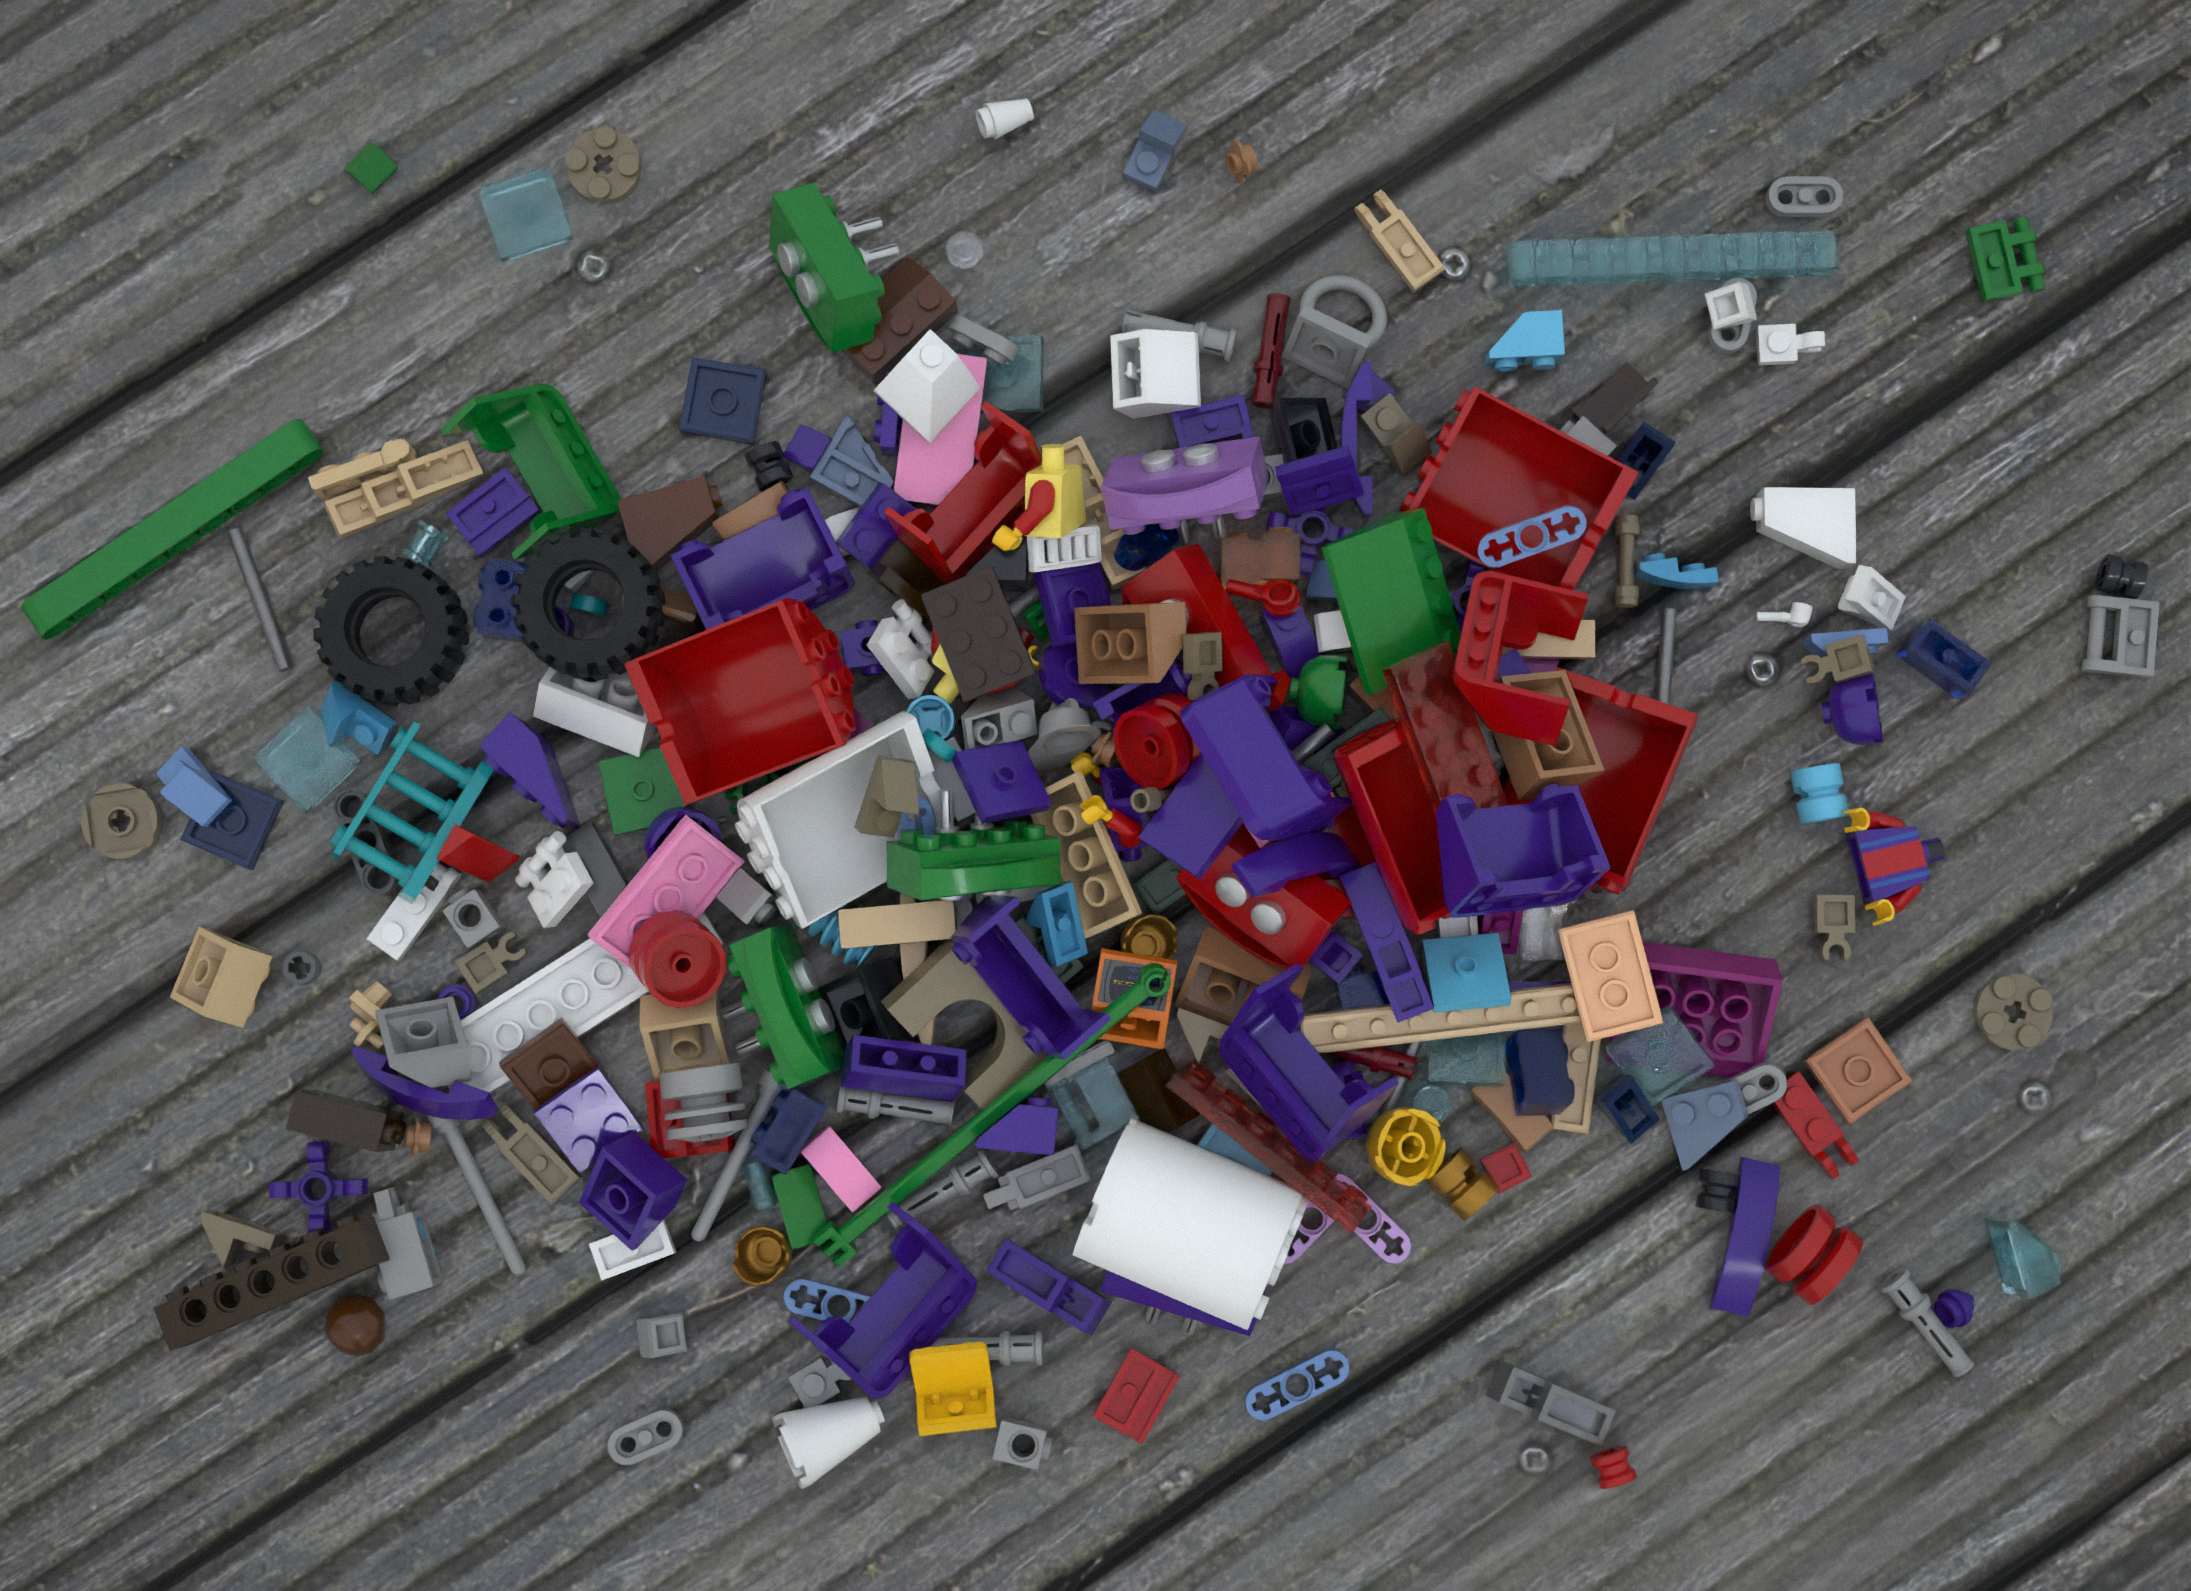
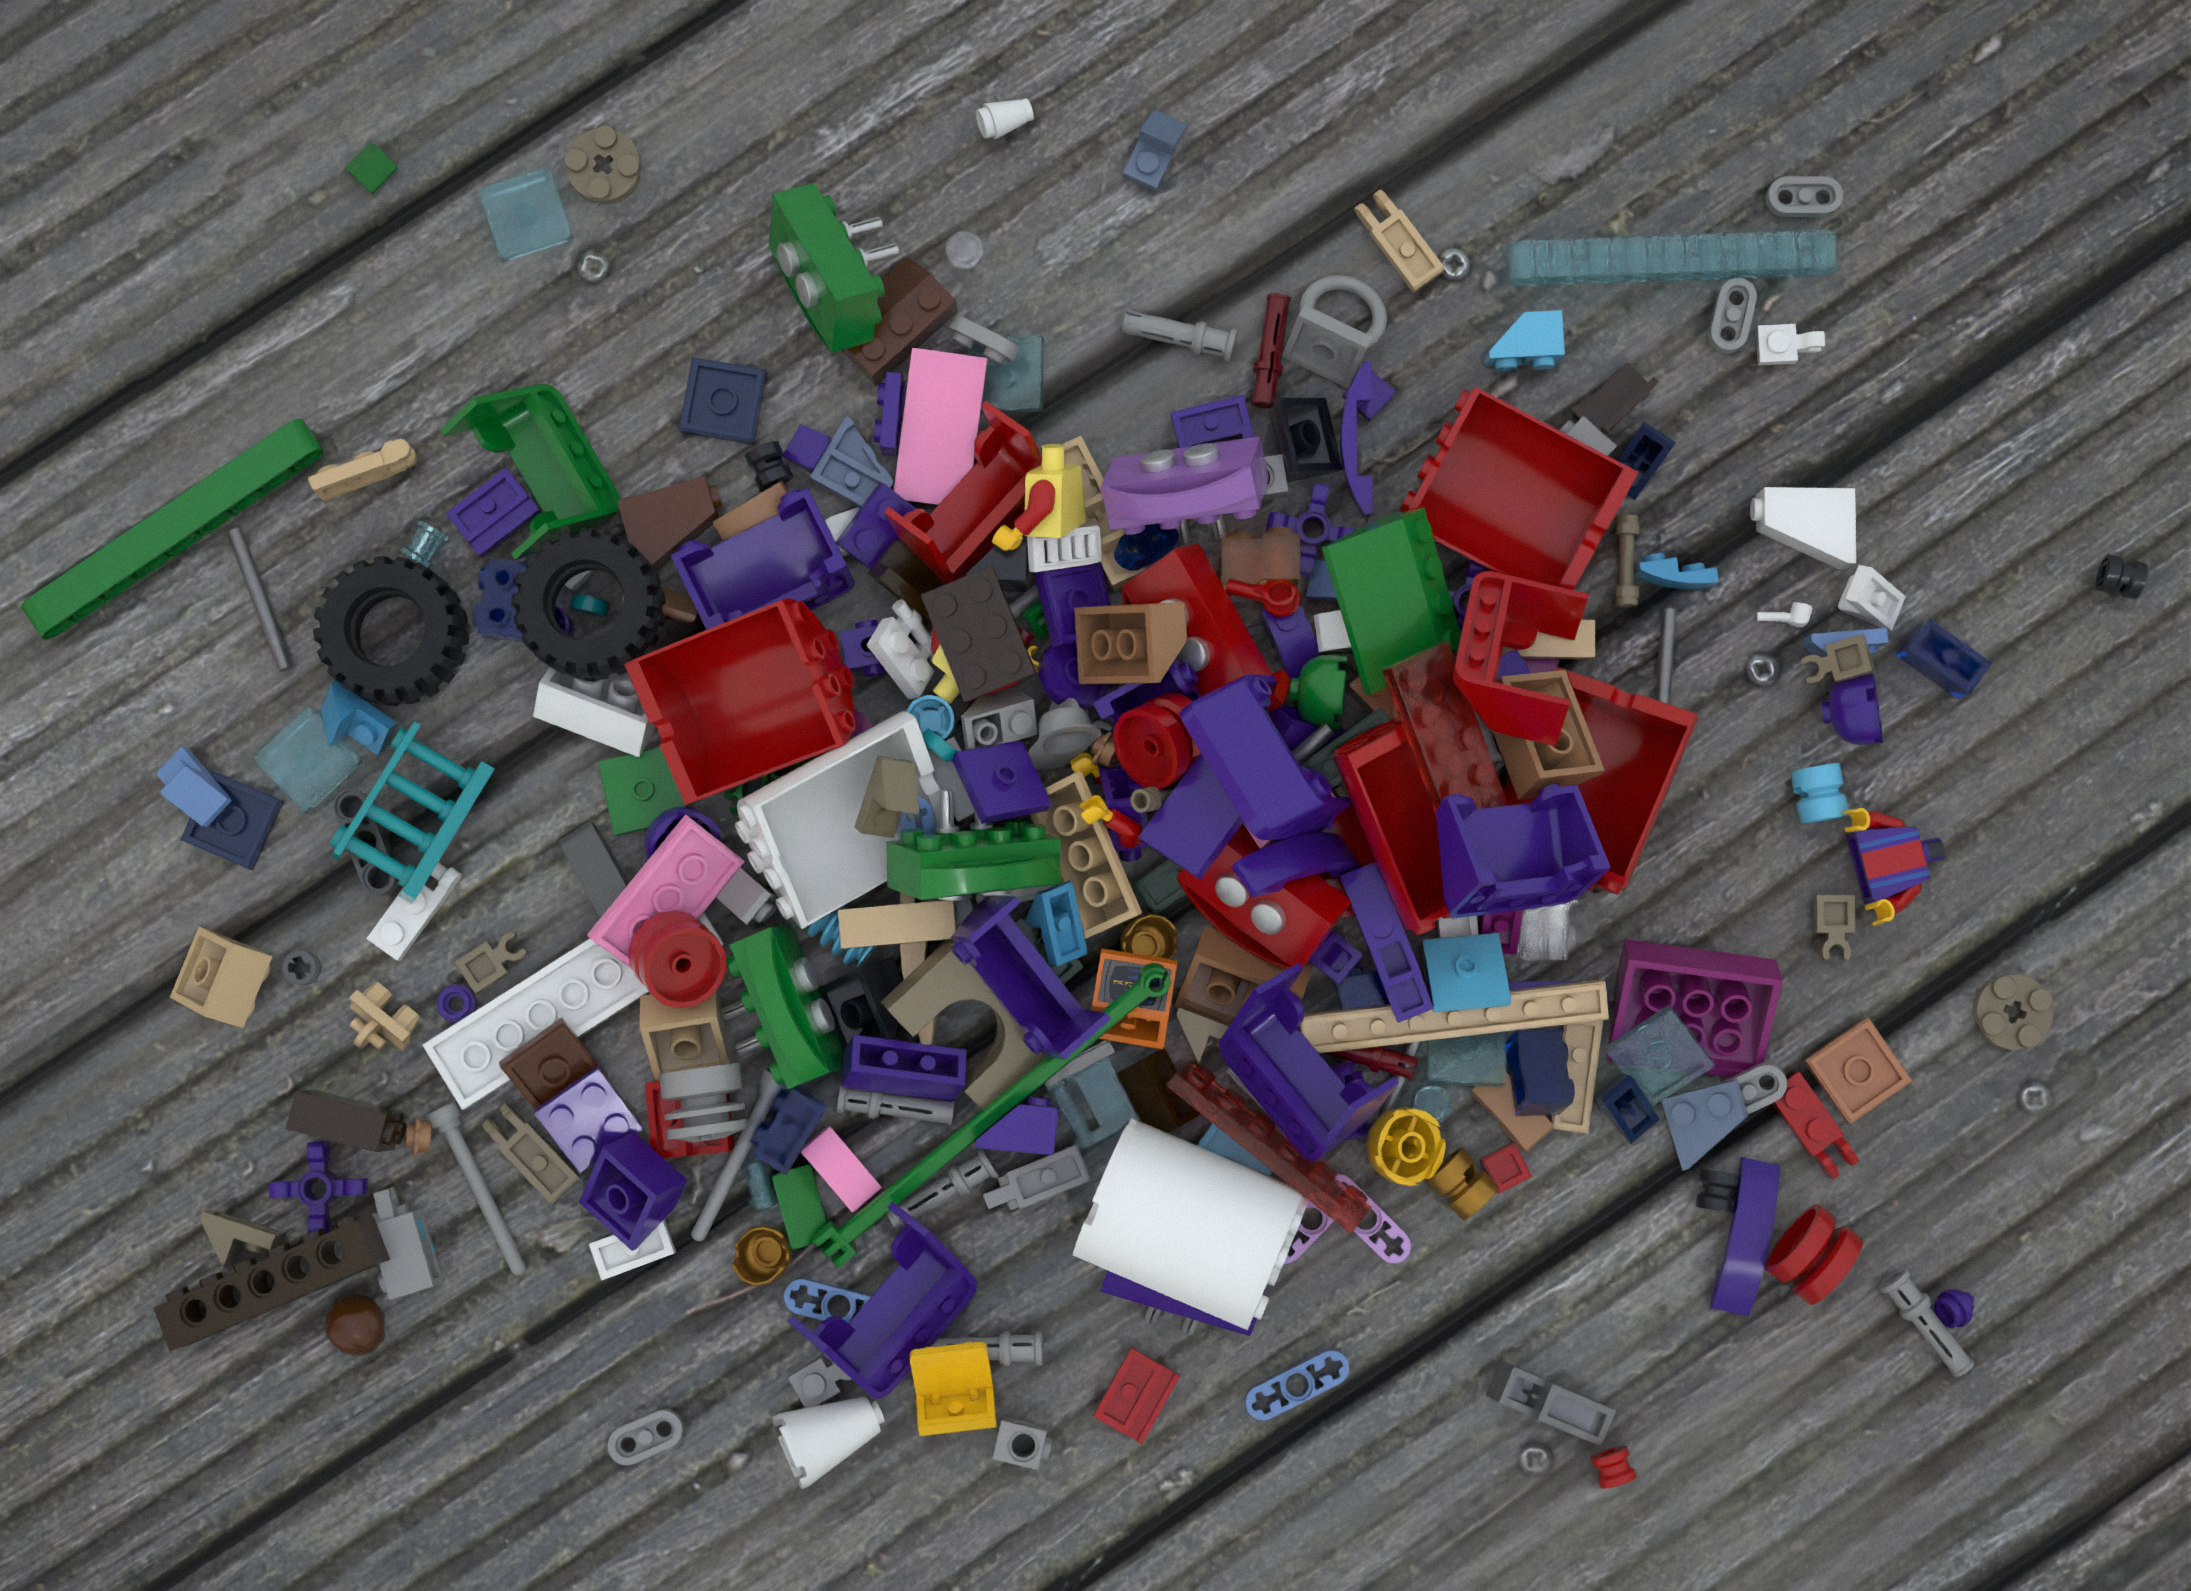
dark tan plate [81,783,162,860] -> none
tan slope [324,440,483,539] -> none
dark purple slope [351,1046,499,1120] -> none
light grey slope [375,996,471,1088] -> none
red slope [436,824,520,882] -> none
light grey brick [442,888,507,949] -> none
dark purple slope [478,712,581,829] -> none
white plate [515,831,594,928] -> none
light grey slope [636,1313,687,1358] -> none
white slope [874,329,981,443] -> none
dark purple slope [986,1238,1112,1335] -> none
white slope [1110,329,1201,419] -> none
dark tan plate [1183,632,1222,700] -> none
medium nougat plate [1225,140,1258,183] -> none
dark purple plate [1275,445,1365,516] -> none
dark tan slope [1357,393,1432,476] -> none
medium blue beam [1478,505,1586,567] -> none
light nougat tile [1557,909,1663,1042] -> none
white slope [1705,282,1757,330] -> none
green plate [1965,217,2046,303] -> none
clear light blue slope [1984,1216,2062,1299] -> none
light grey plate [2081,595,2160,678] -> none

